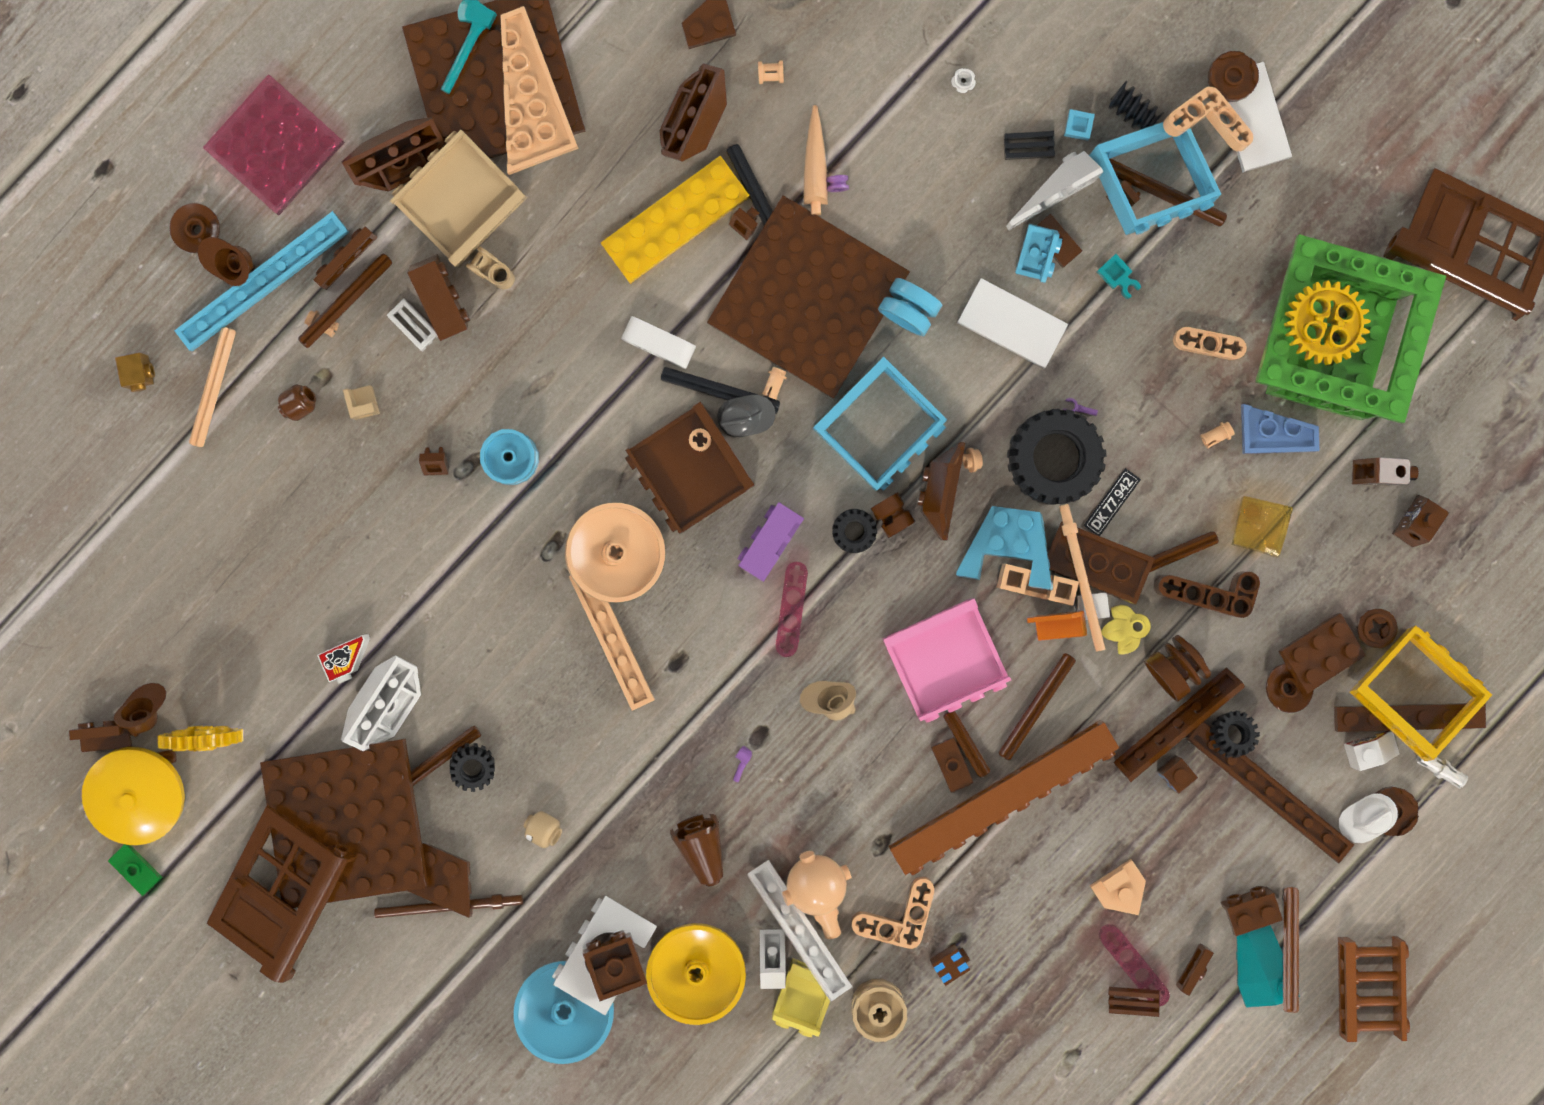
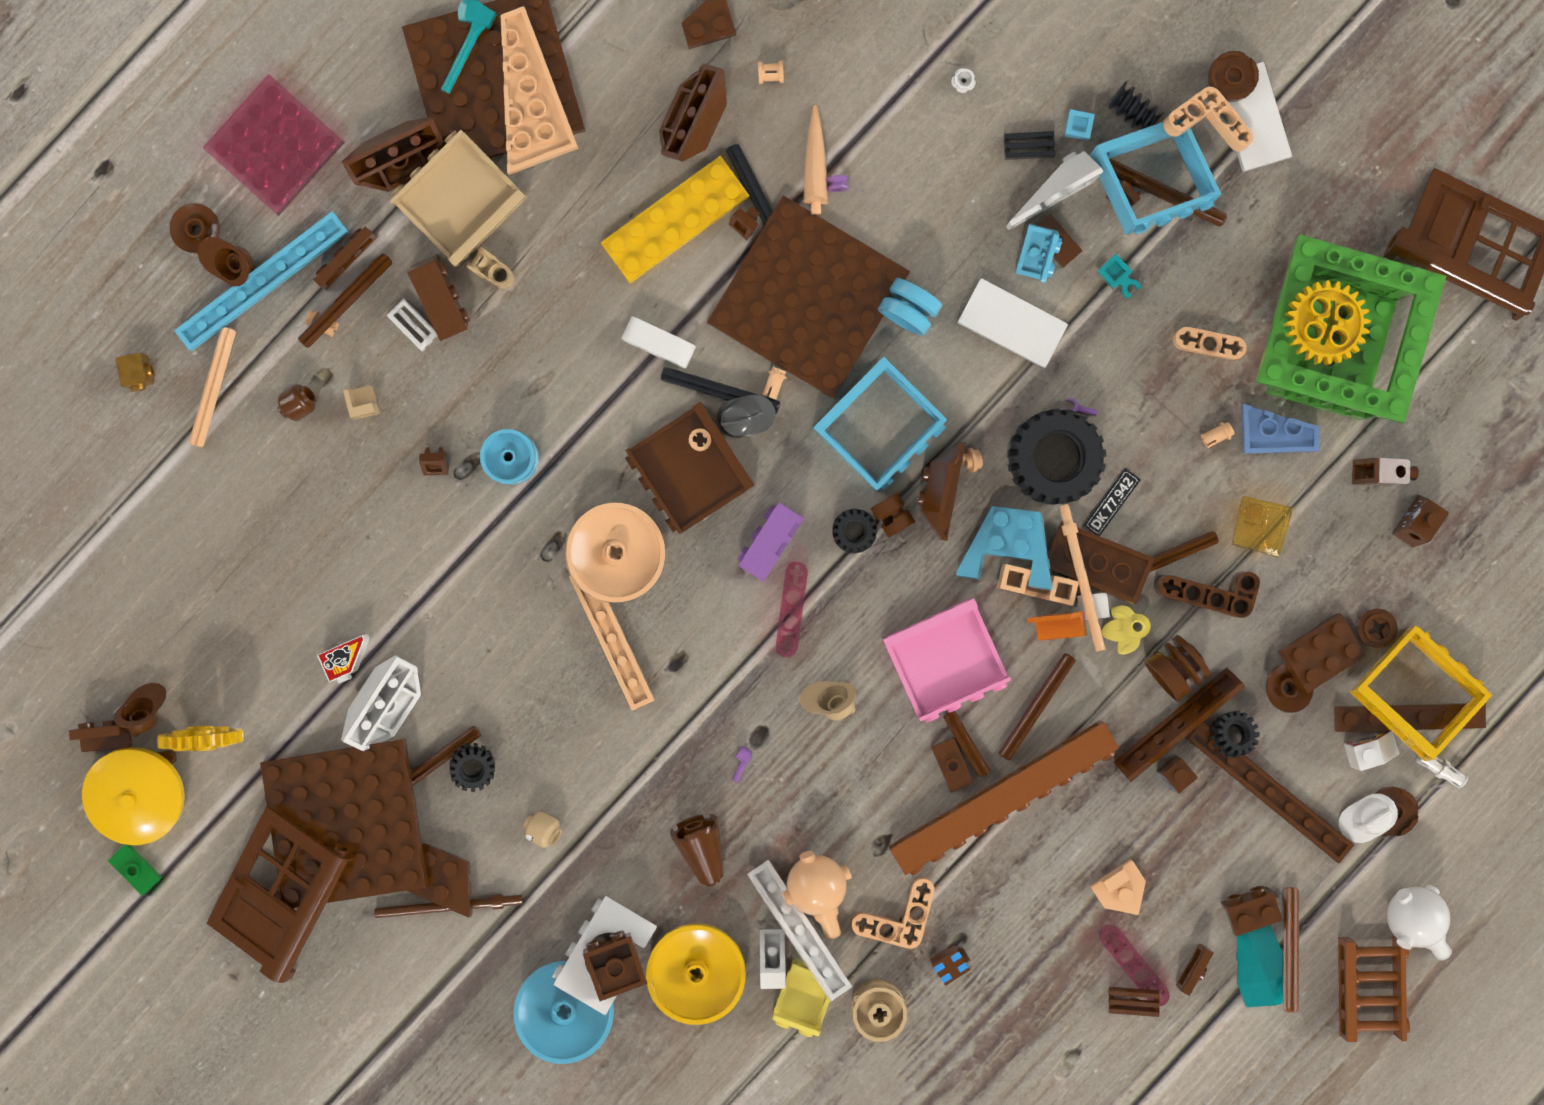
none -> white piece [1387,885,1452,960]

